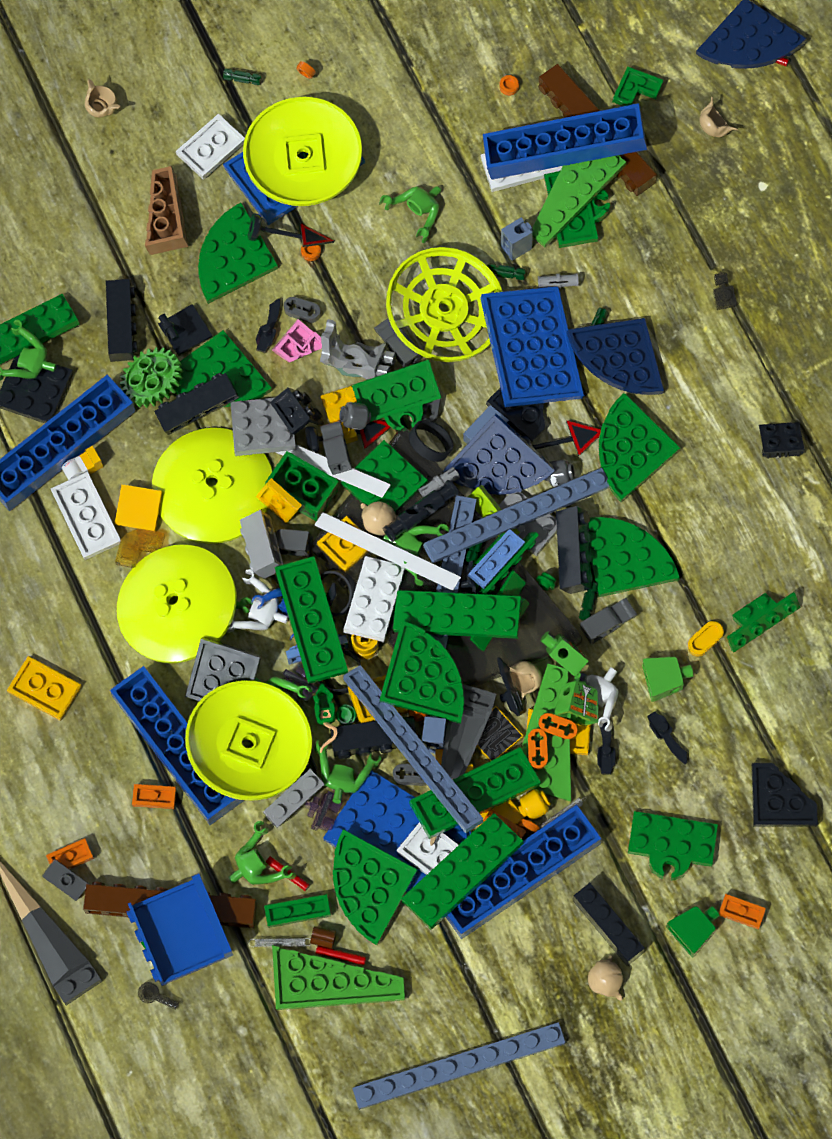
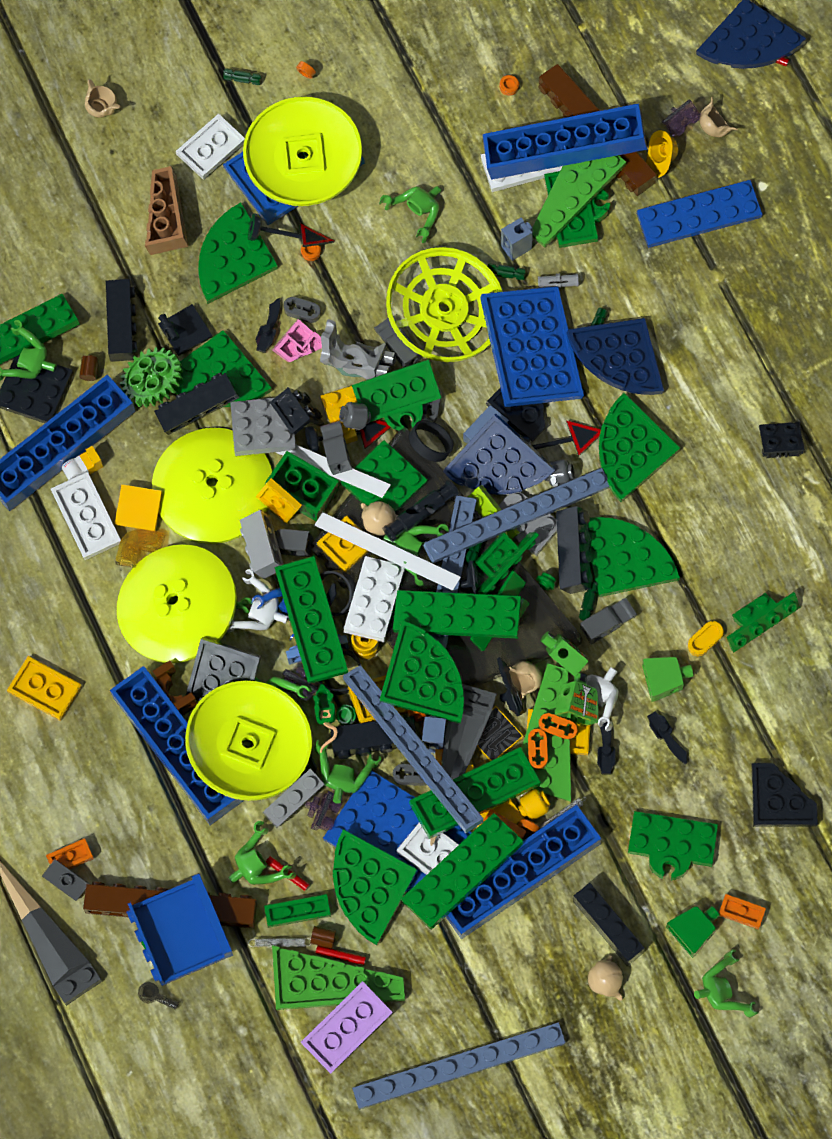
orange plate [132,784,177,809] -> none
light grey pin [418,467,460,497] -> none
medium blue plate [468,529,525,589] -> none
green plate [612,66,664,106] -> none
clear smoke plate [713,271,737,310] -> none
none -> reddish brown piece [79,355,99,381]
none -> reddish brown piece [152,660,197,716]
none -> lavender plate [301,981,393,1074]
none -> blue plate [636,180,762,248]
none -> yellow piece [646,130,678,178]
none -> clear purple hips [662,99,700,137]
none -> bright green piece [694,949,759,1018]

